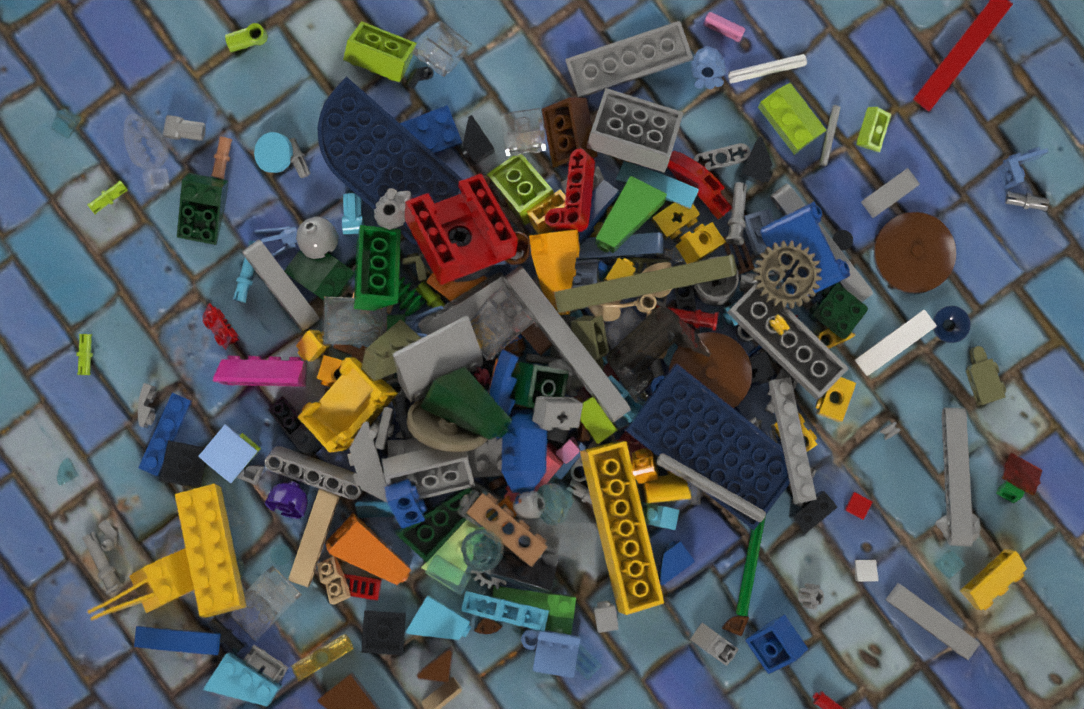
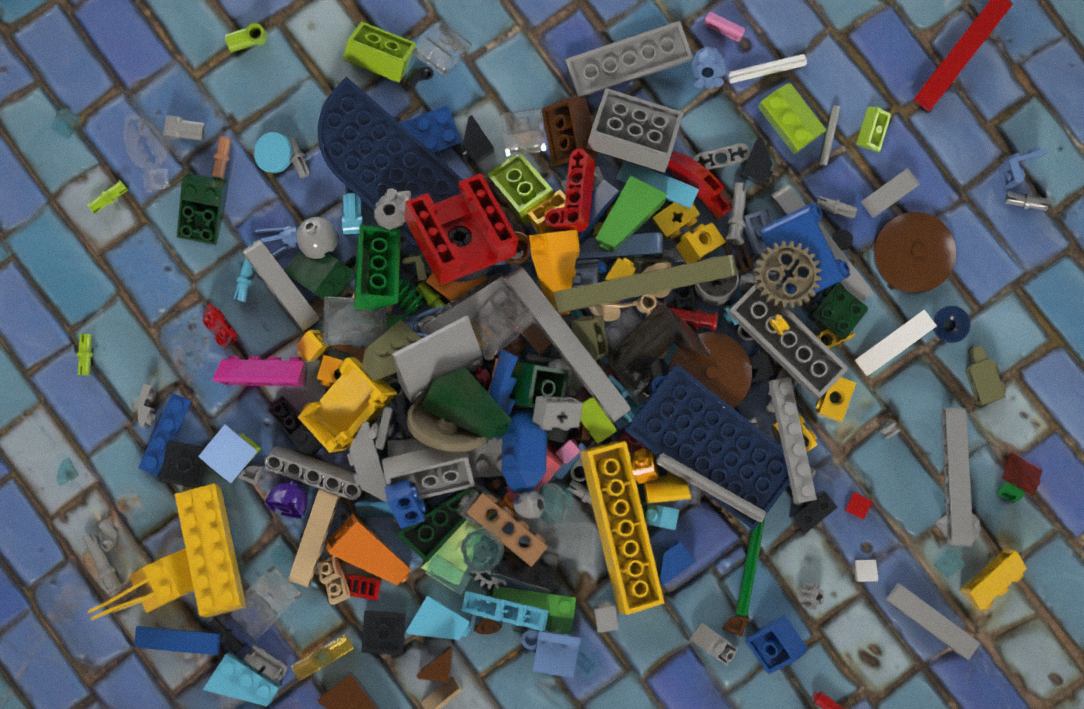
none -> light grey axle [816,195,857,218]

